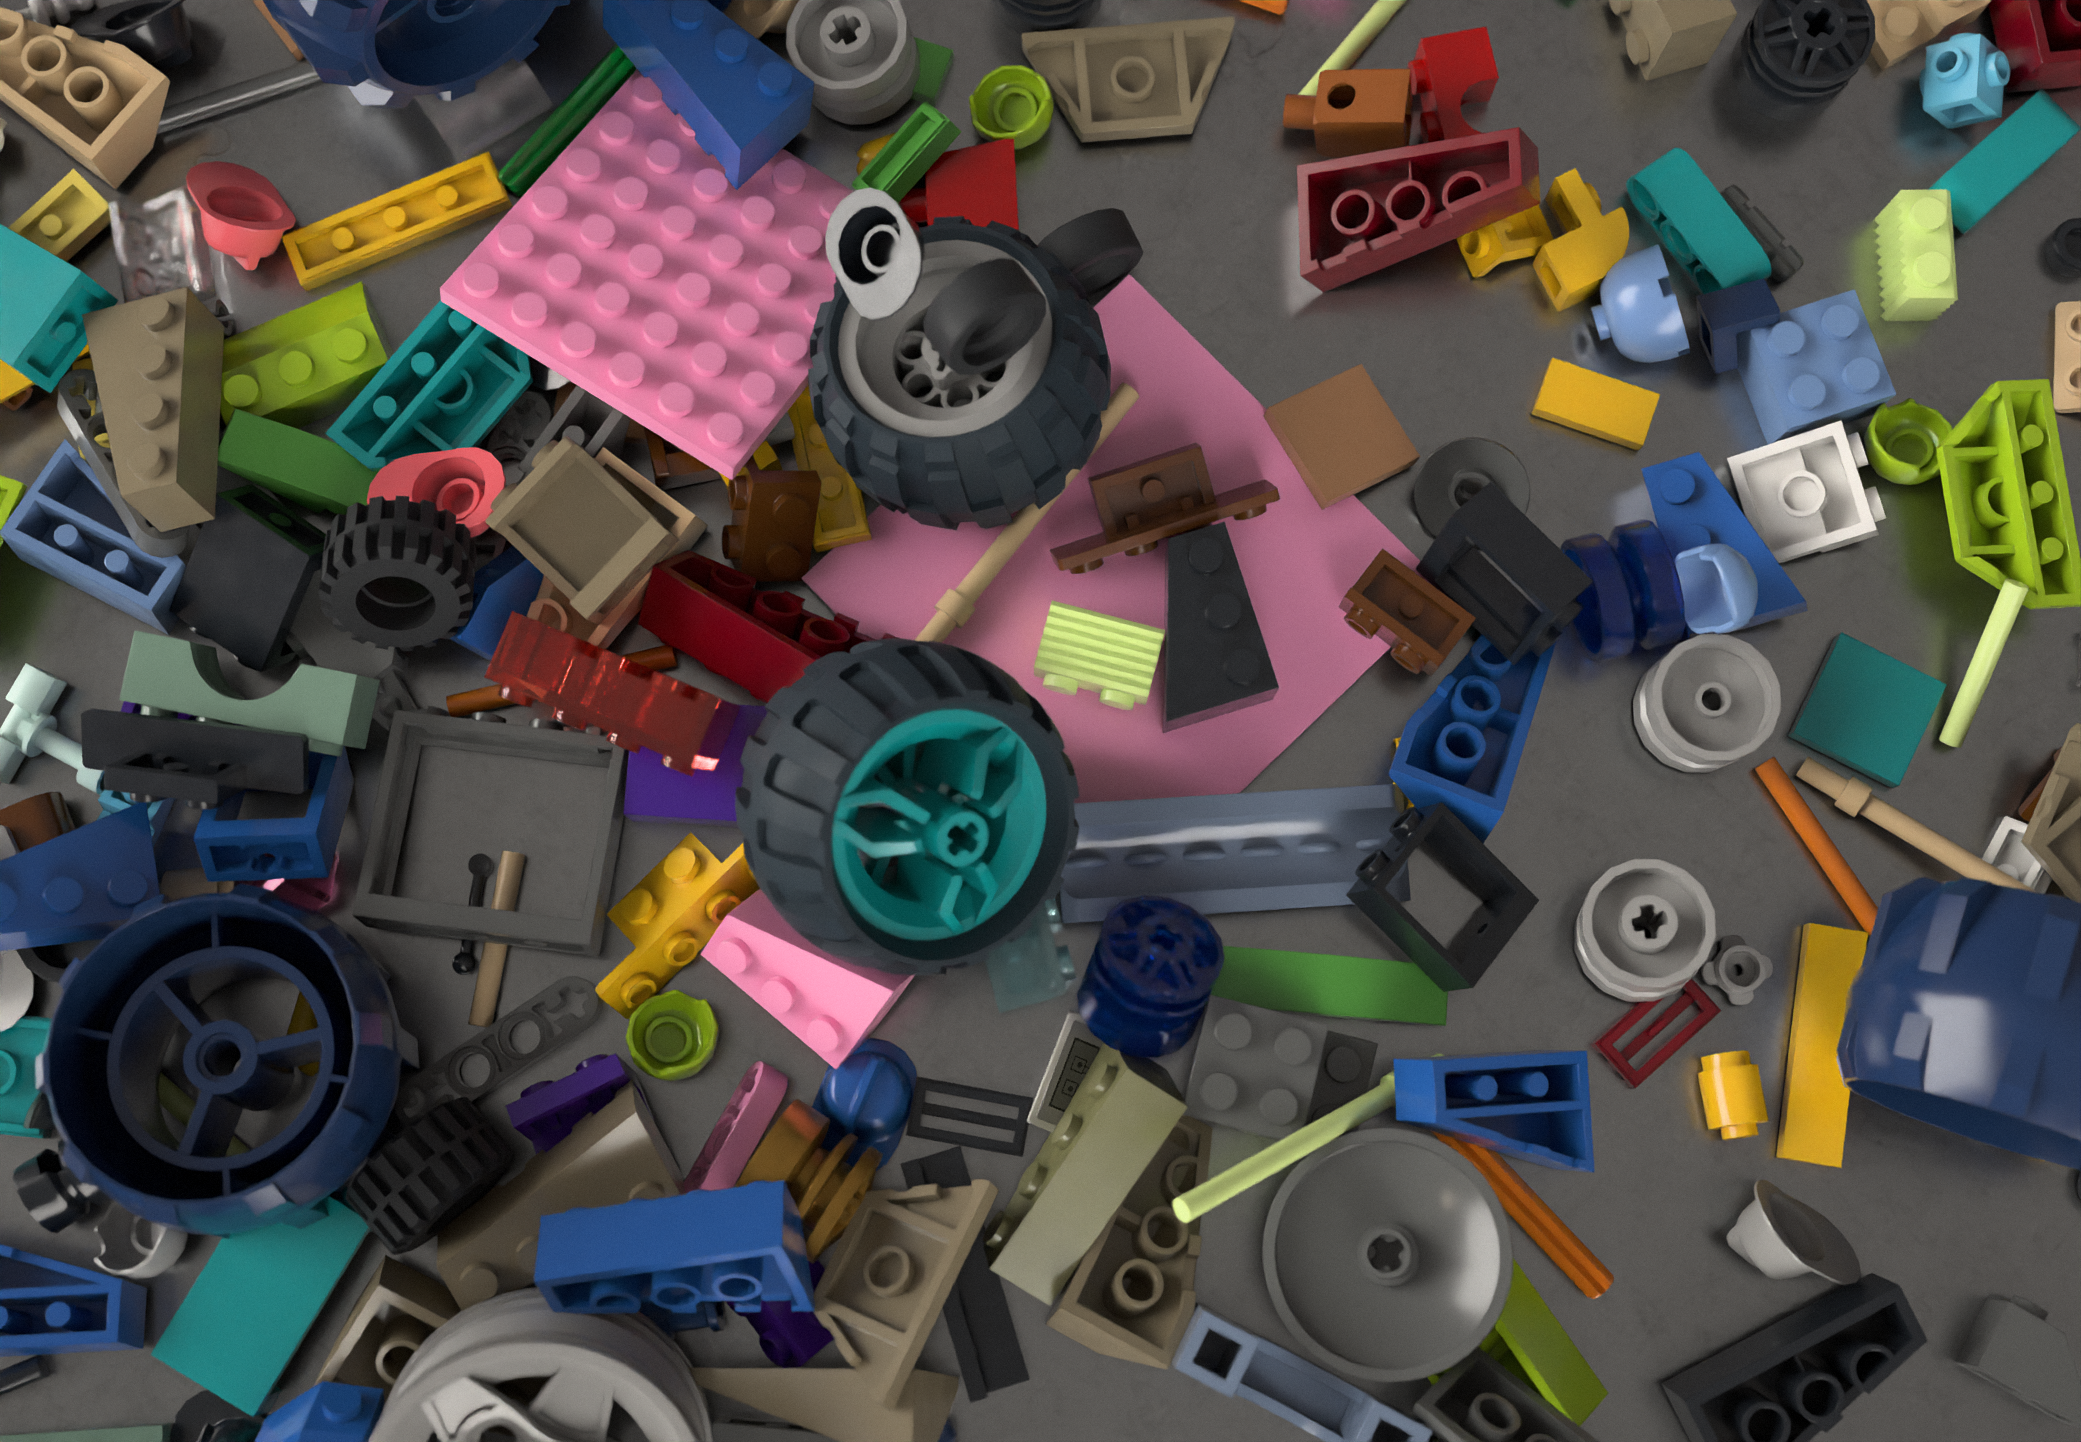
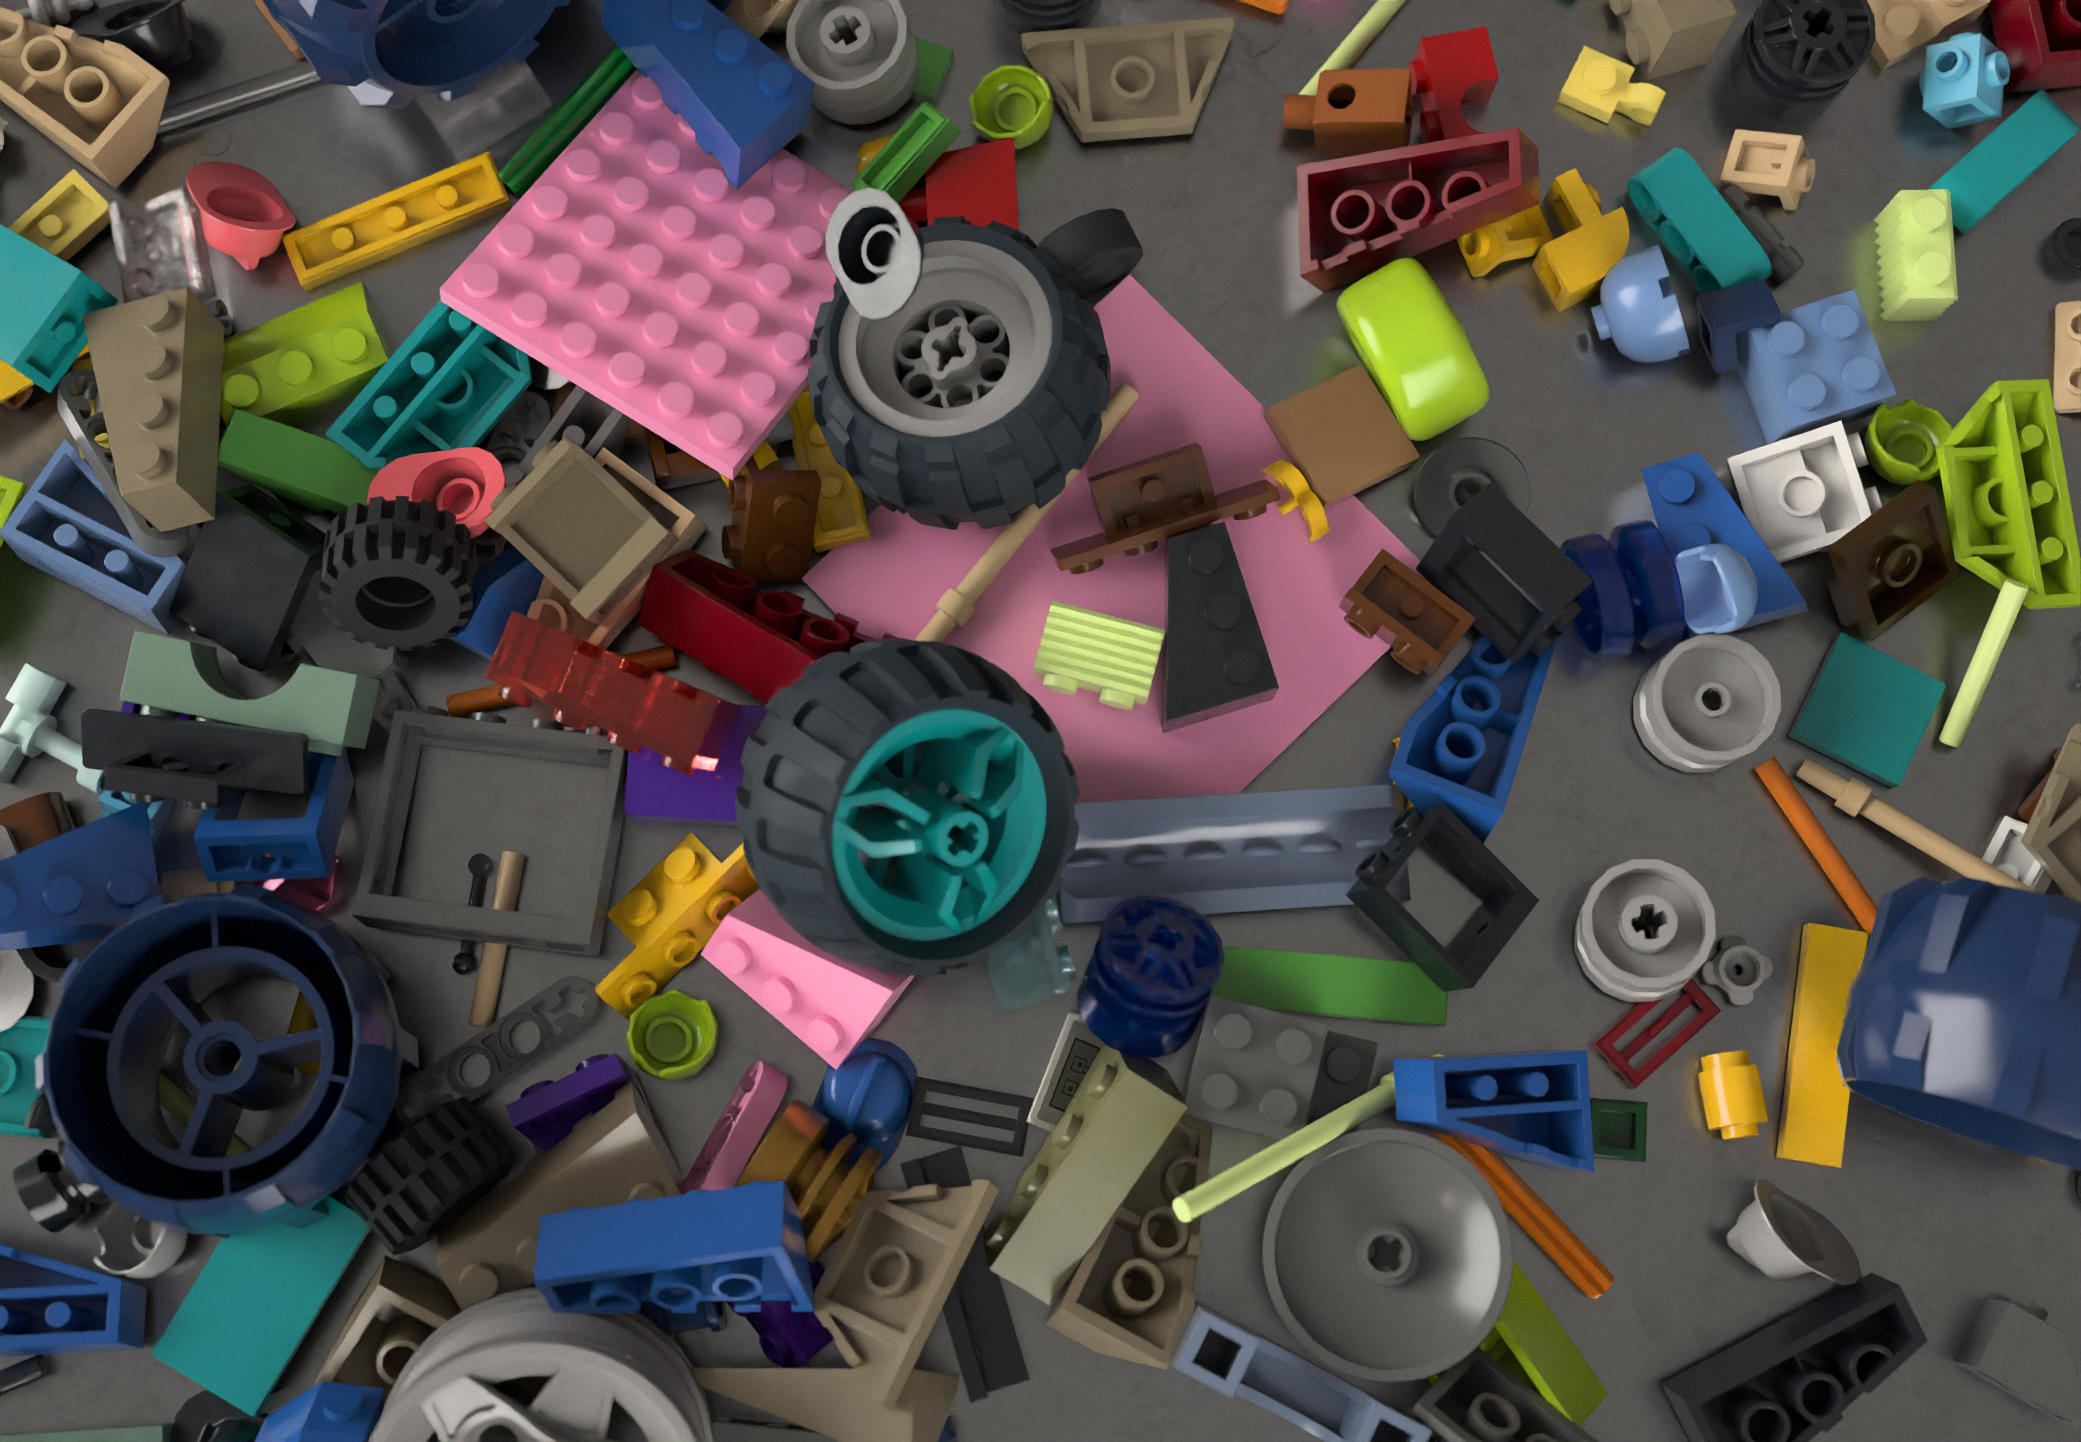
black tyre [923,258,1047,375] -> none
yellow tile [1531,357,1660,451] -> none
none -> yellow piece [1260,458,1330,544]
none -> lime wheel [1336,257,1490,441]
none -> light yellow plate [1558,46,1666,126]
none -> dark green tile [1590,1098,1648,1162]
none -> tan bracket [1720,129,1815,210]
none -> dark brown plate [1827,480,1961,641]

